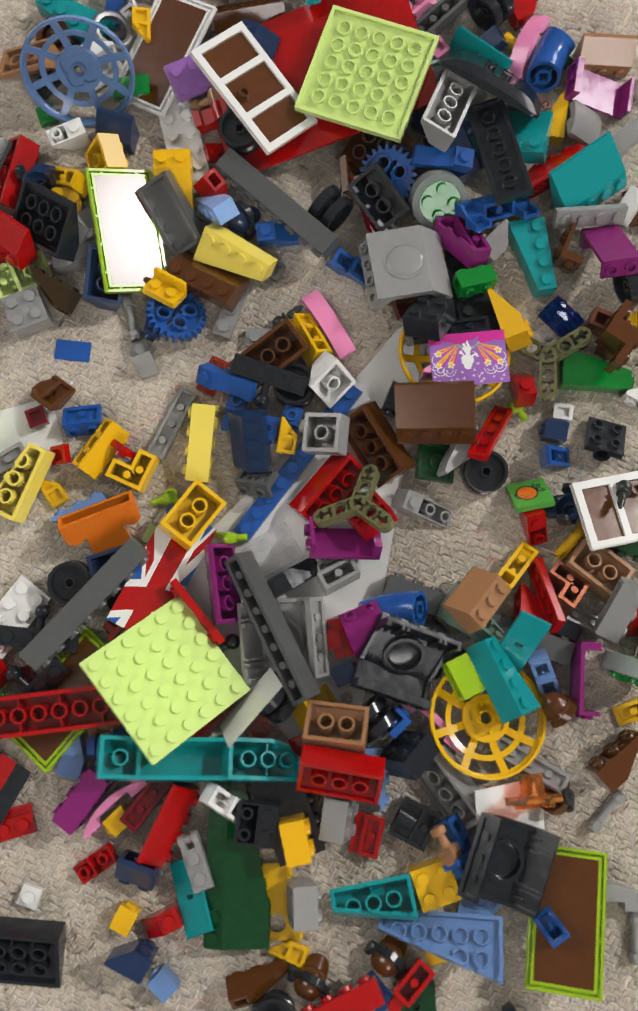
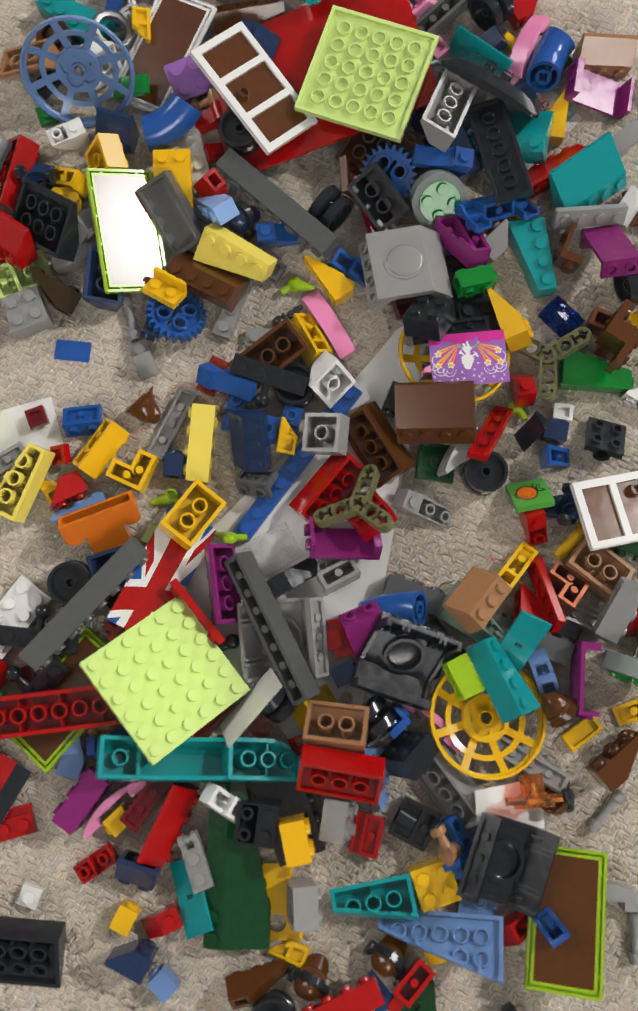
reddish brown slope [30,375,76,411] -> none
red plate [110,439,136,460] -> none
light grey slope [566,99,601,146] -> none
pearl dark grey bar [616,480,632,509] -> none
none -> red slope [49,470,88,511]
none -> reddish brown piece [125,386,161,424]
none -> blue brick [141,93,202,152]
none -> dark blue brick [162,450,187,479]
none -> lime animal [279,276,315,296]
none -> yellow slope [304,255,355,307]
none -> red slope [503,910,528,947]
none -> black slope [514,411,552,452]
none -> yellow tile [559,716,604,752]

